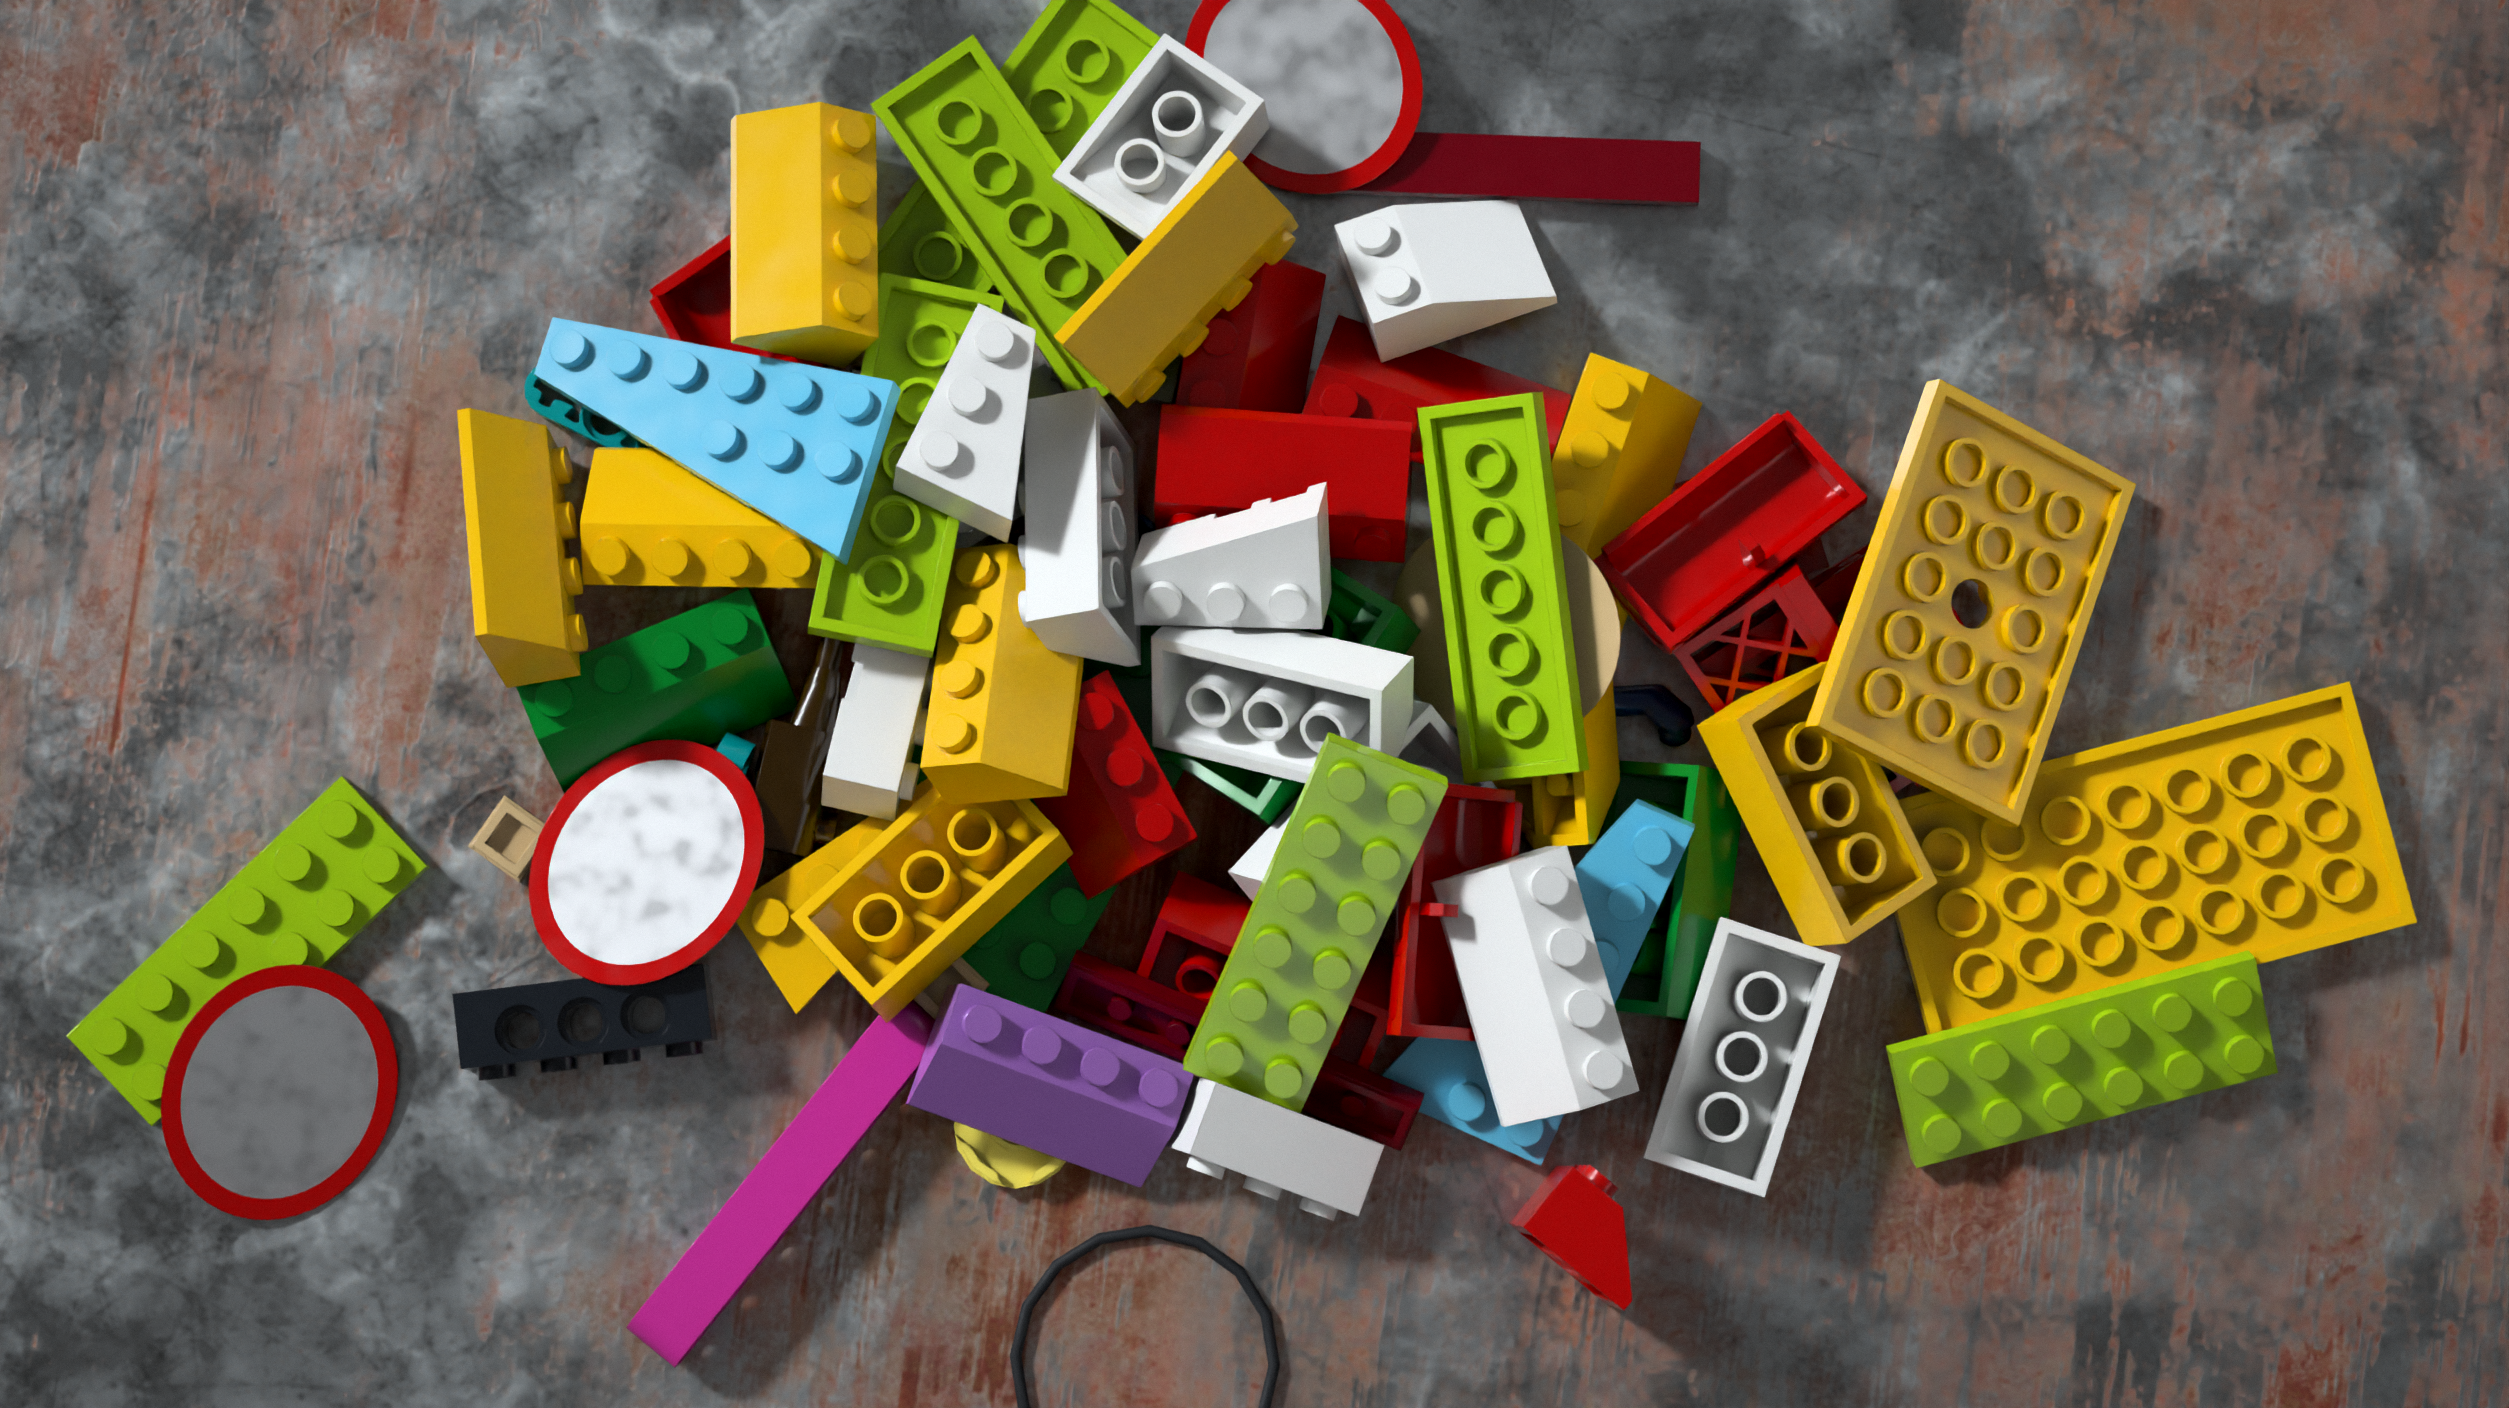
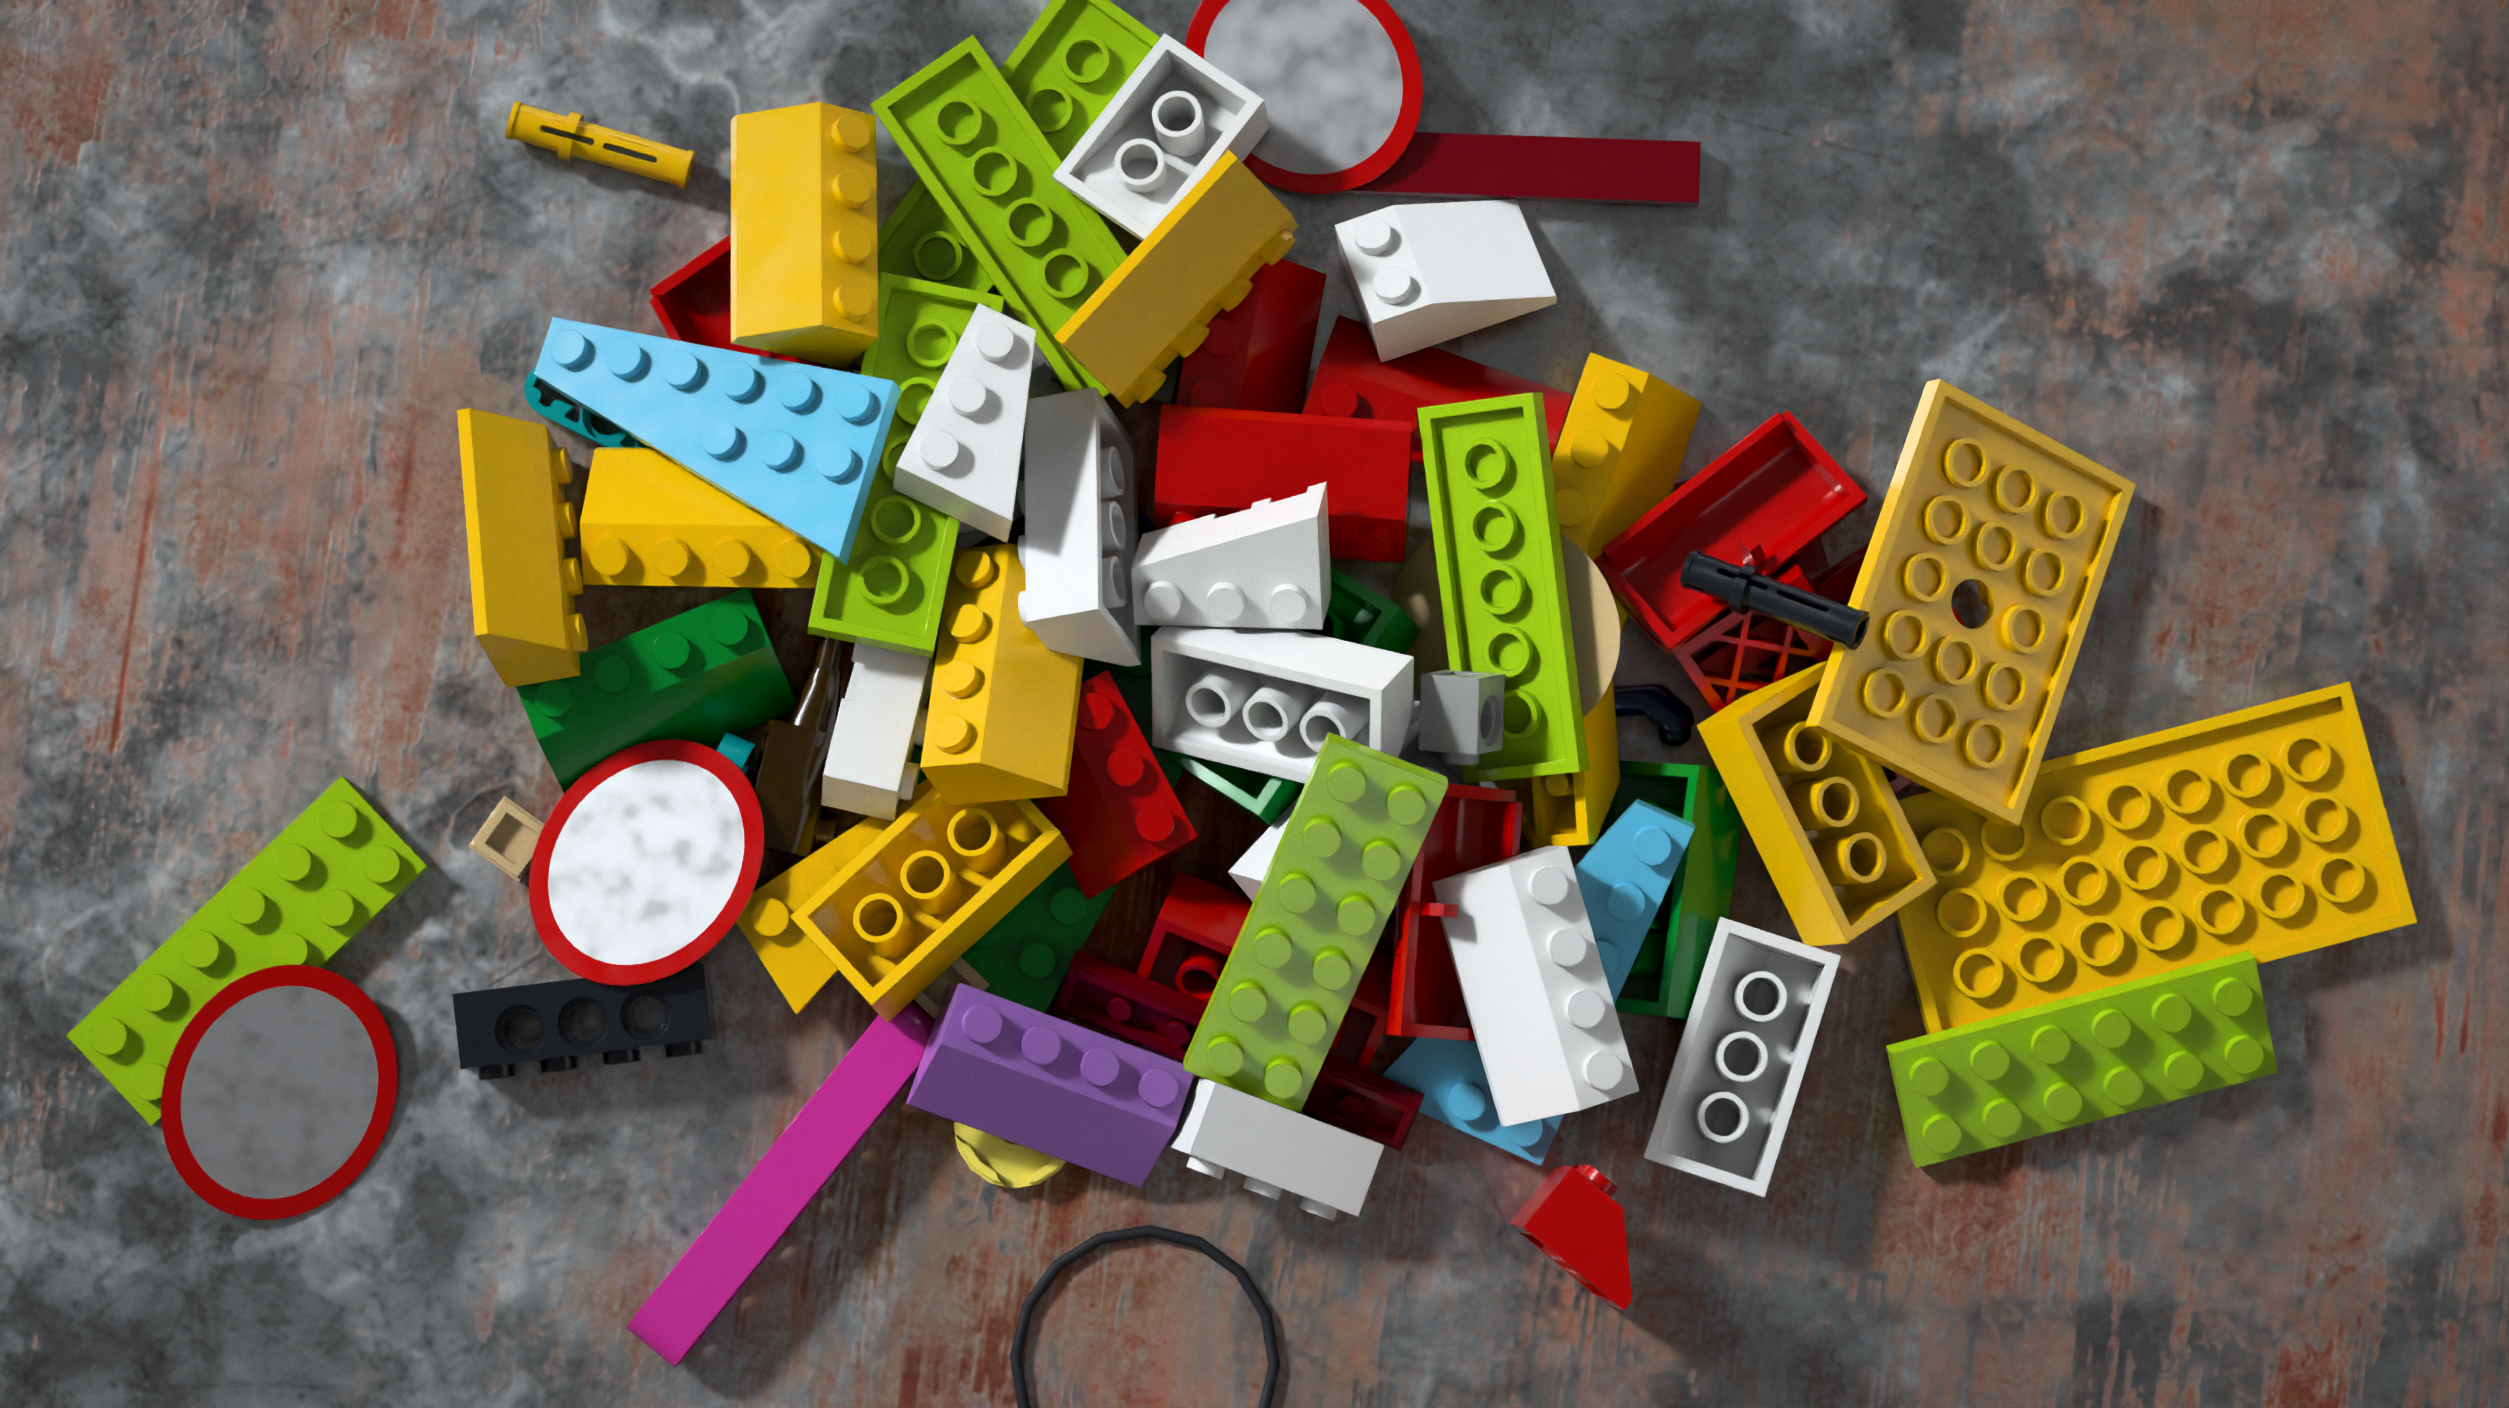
none -> yellow pin [505,101,696,189]
none -> light grey brick [1419,670,1505,765]
none -> black pin [1680,549,1870,650]

